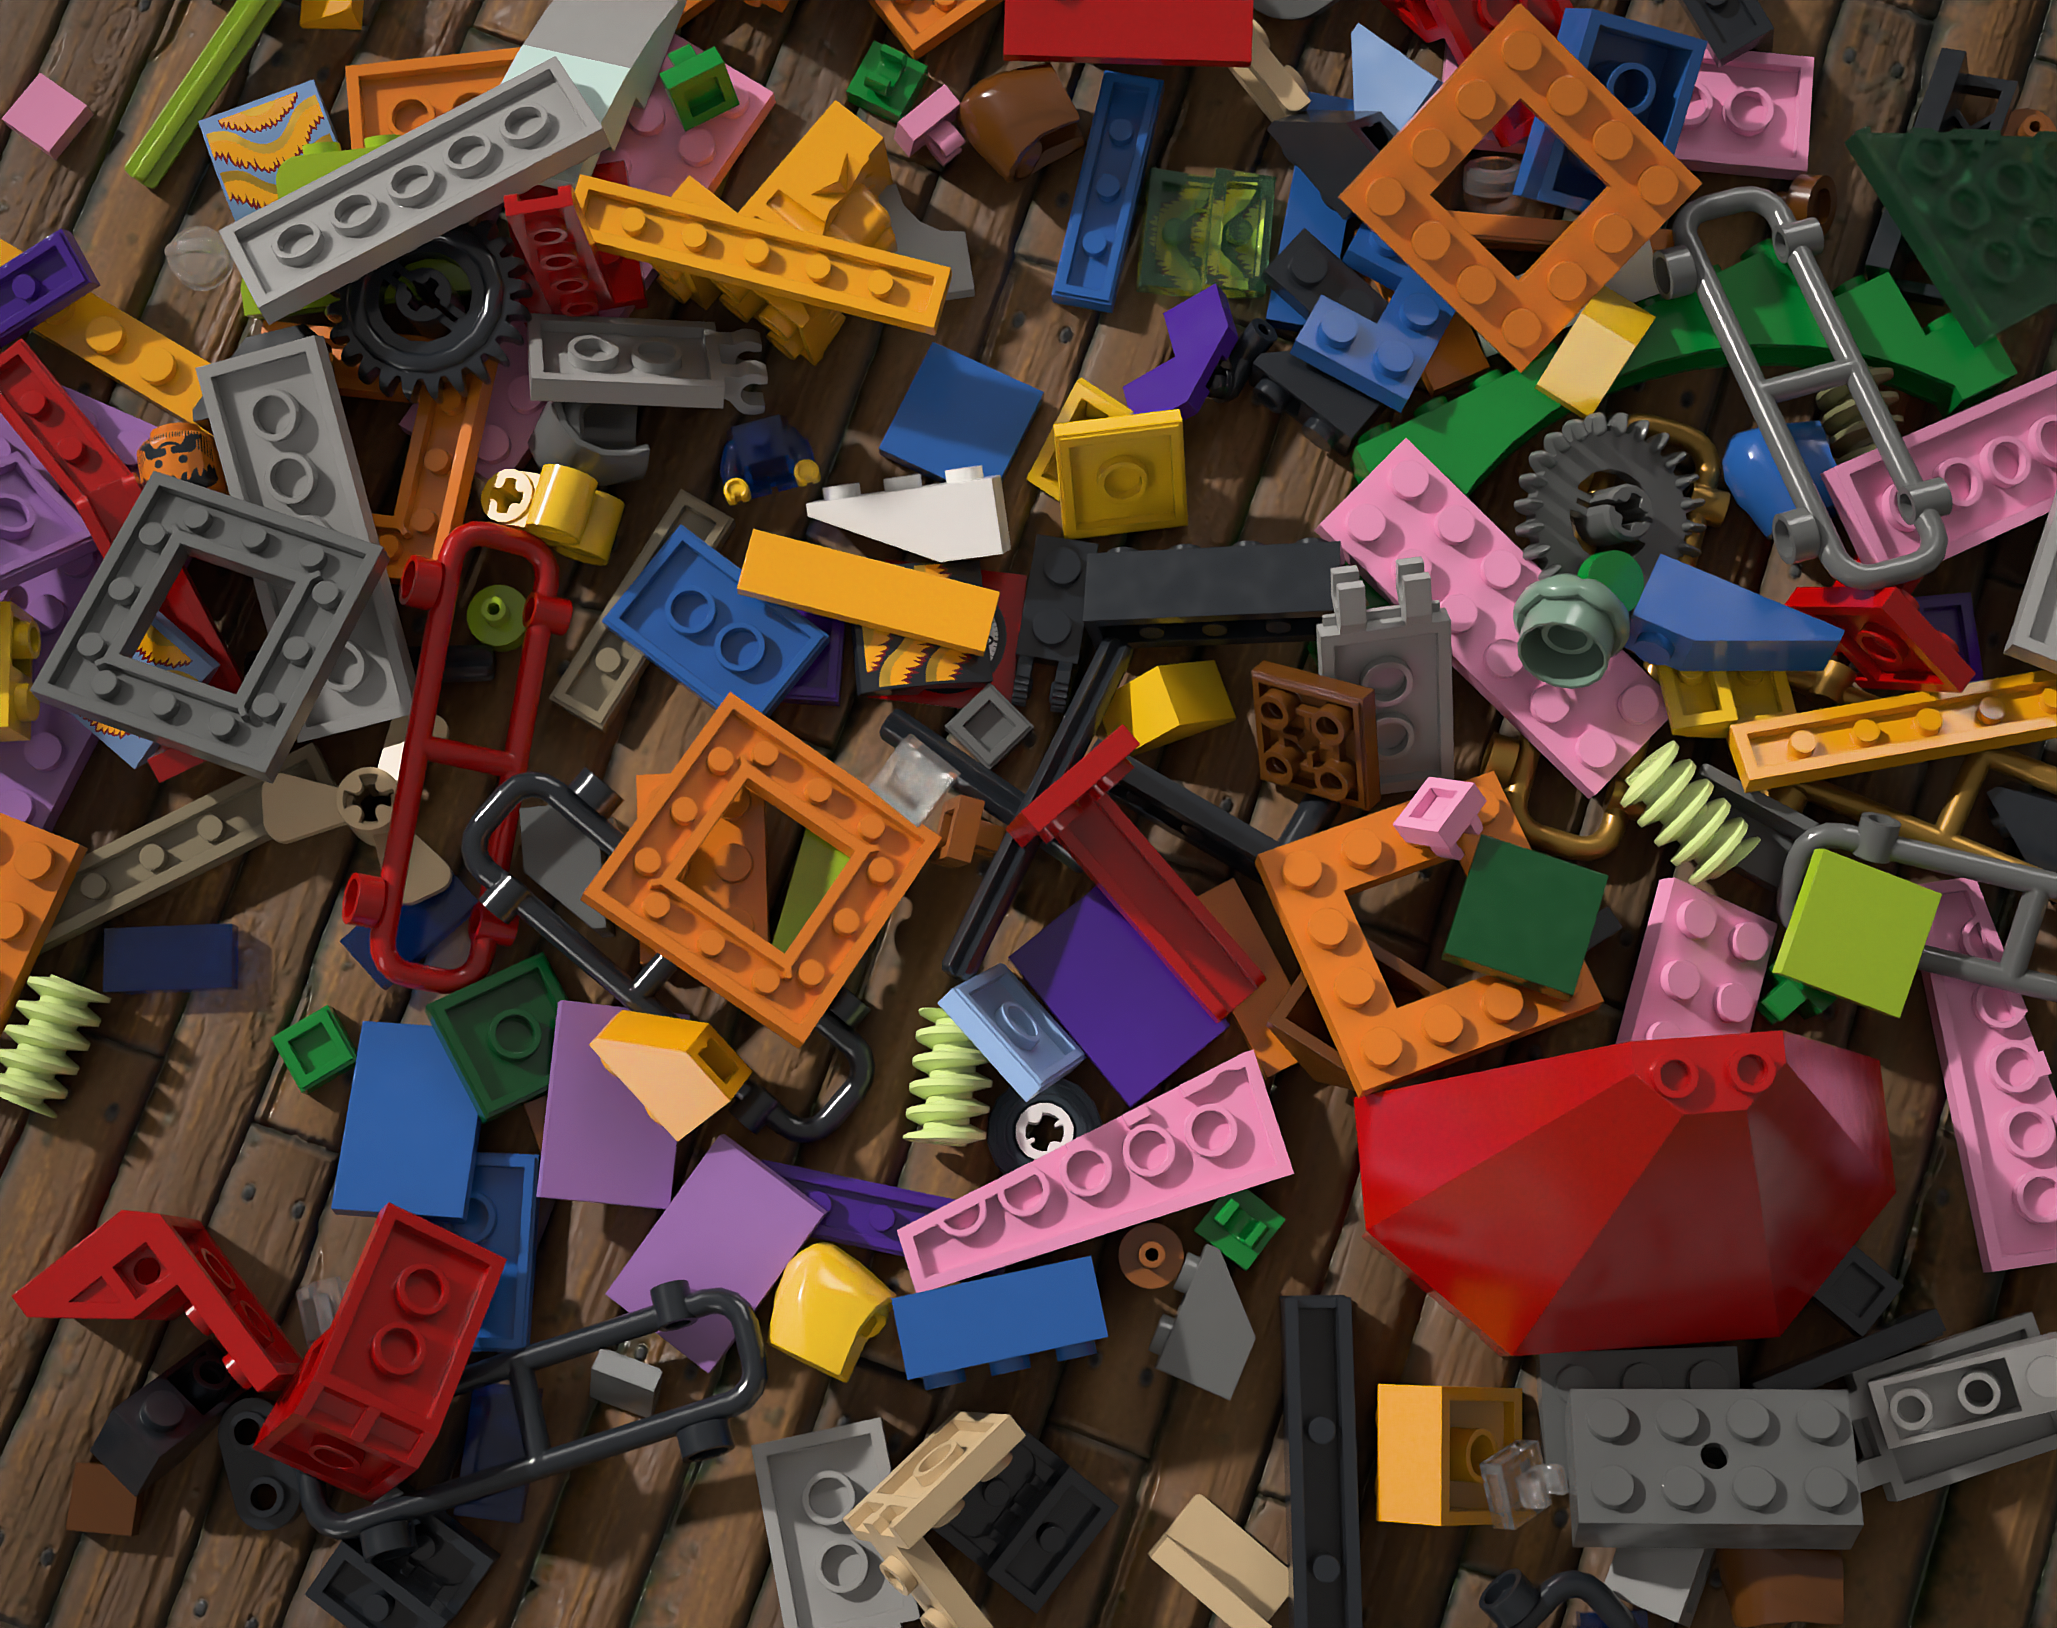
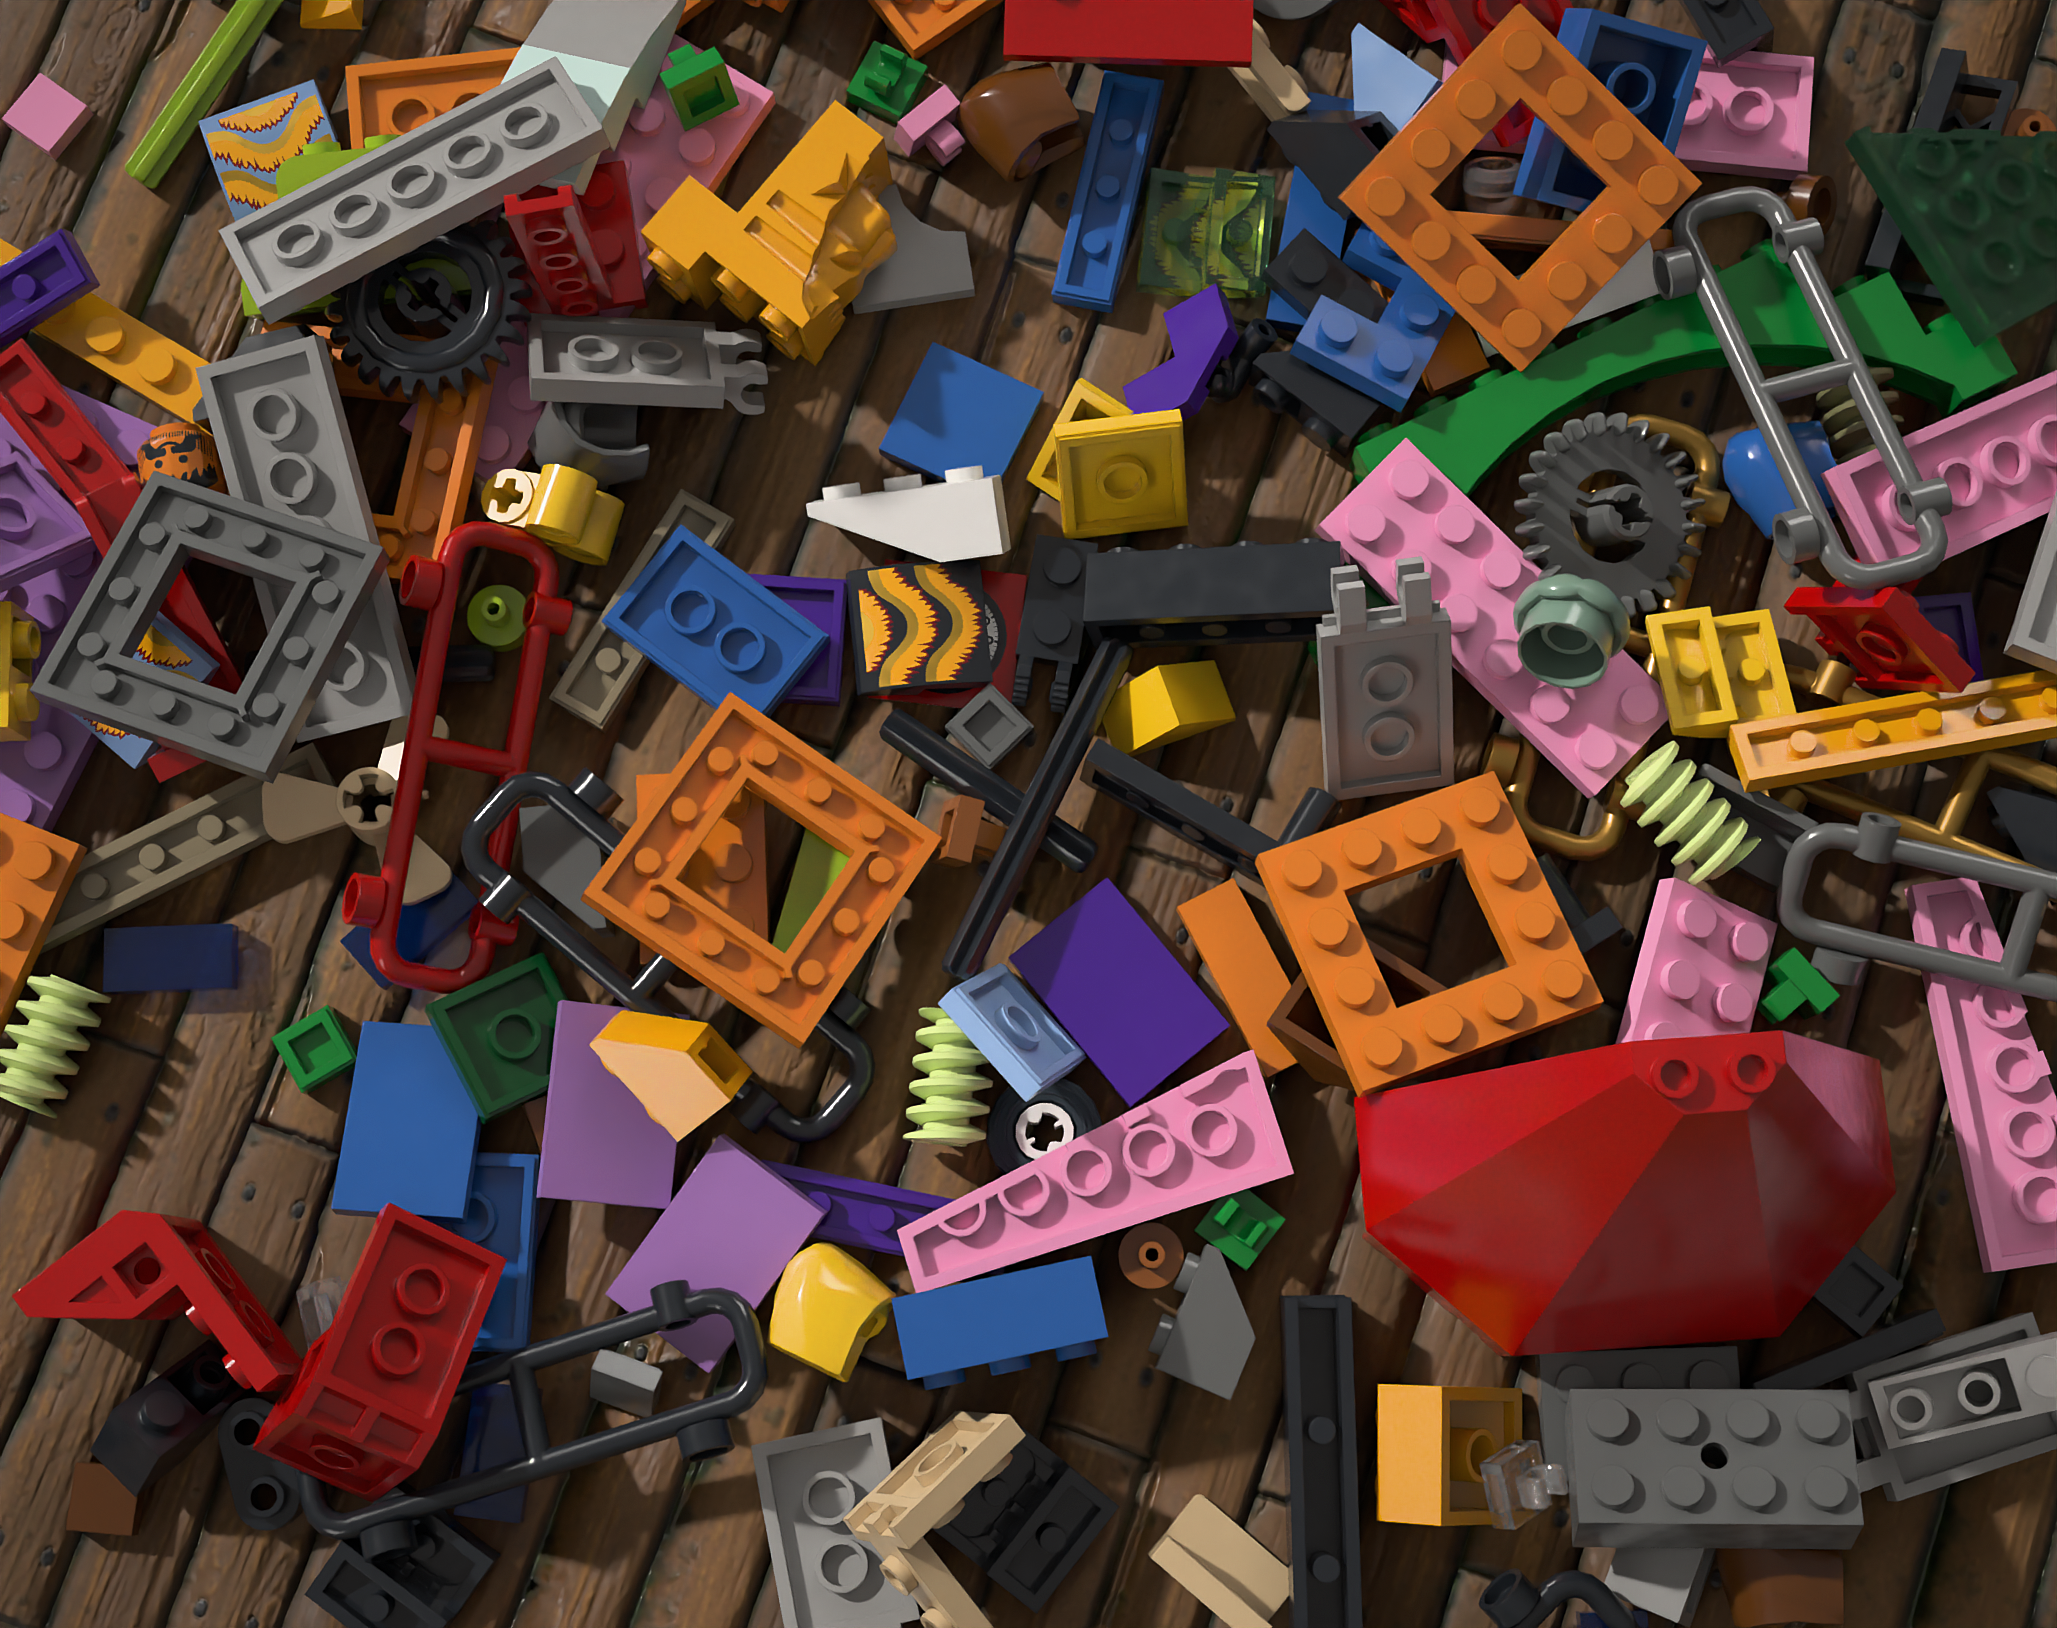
clear tile [164,226,234,291] -> none
light orange plate [575,174,952,336] -> none
clear blue piece [720,414,821,506] -> none
light orange tile [737,529,1000,657] -> none
clear tile [868,734,961,828] -> none
red bracket [1005,724,1267,1024] -> none
reddish brown tile [1251,660,1381,811] -> none
bright pink tile [1393,777,1487,860] -> none
dark green tile [1441,834,1609,1002] -> none
yellow slope [1535,285,1656,419] -> none
green tile [1577,550,1644,612] -> none
blue slope [1624,554,1845,671] -> none
lime tile [1772,849,1942,1018] -> none

